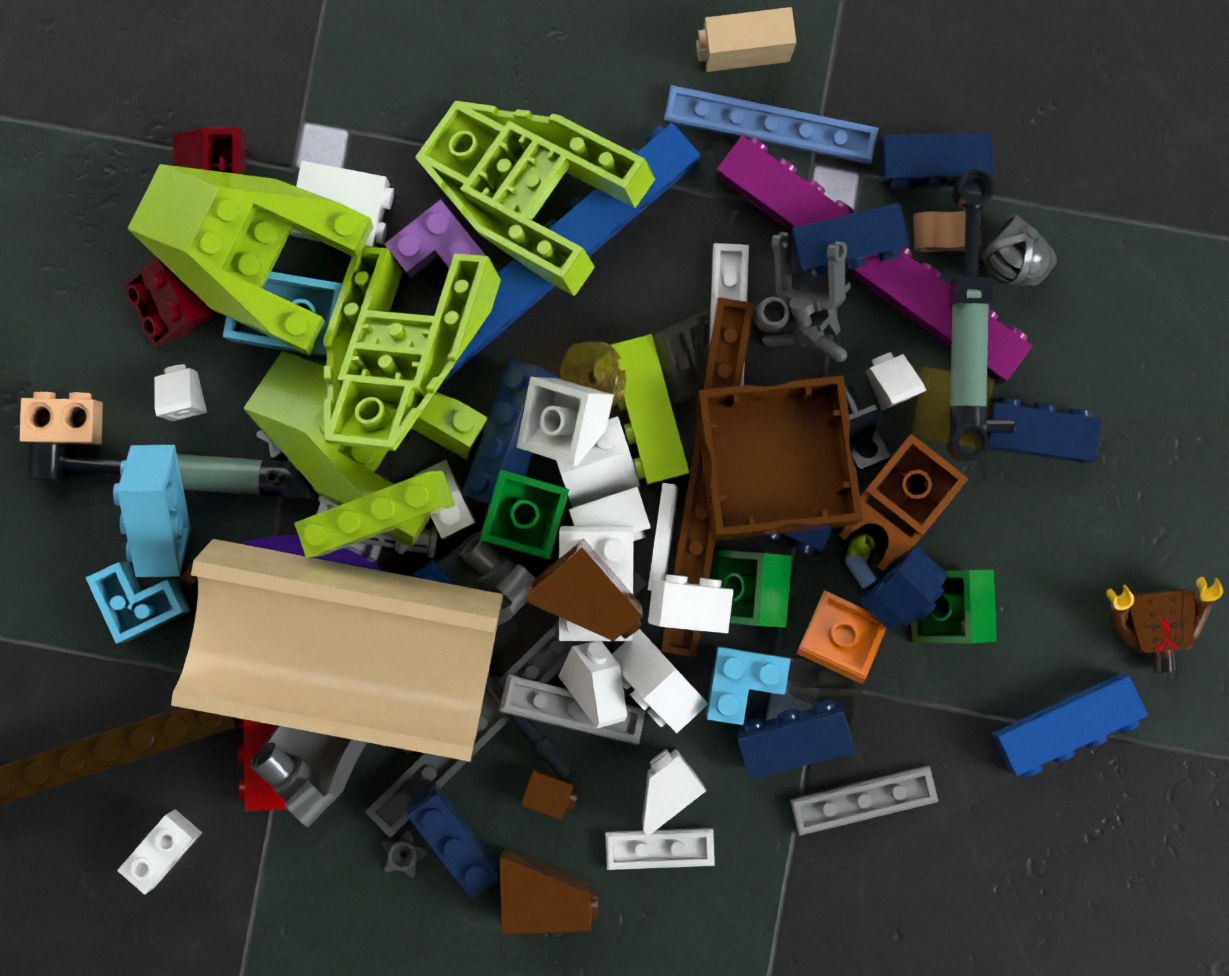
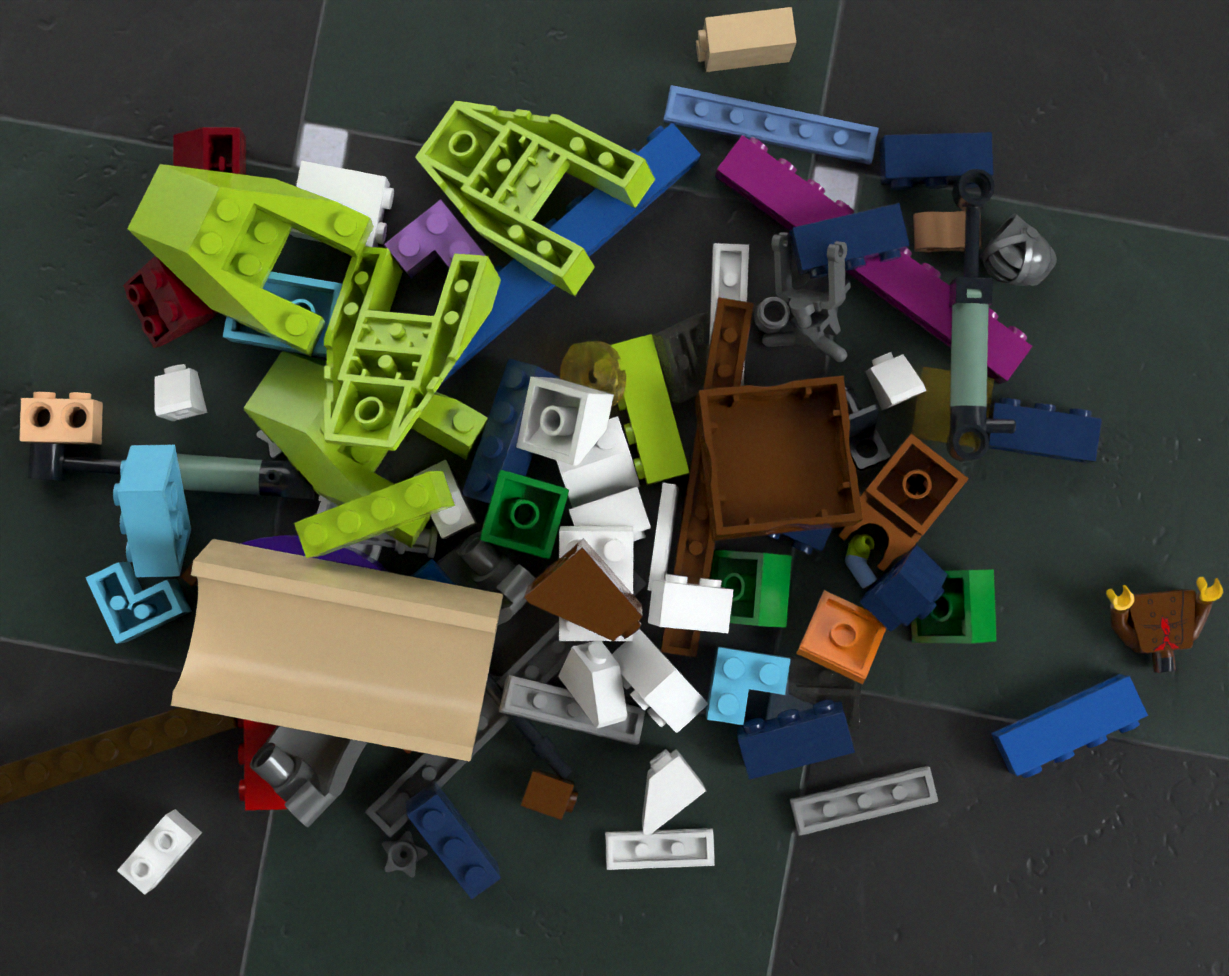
reddish brown slope [500,848,599,934] -> none

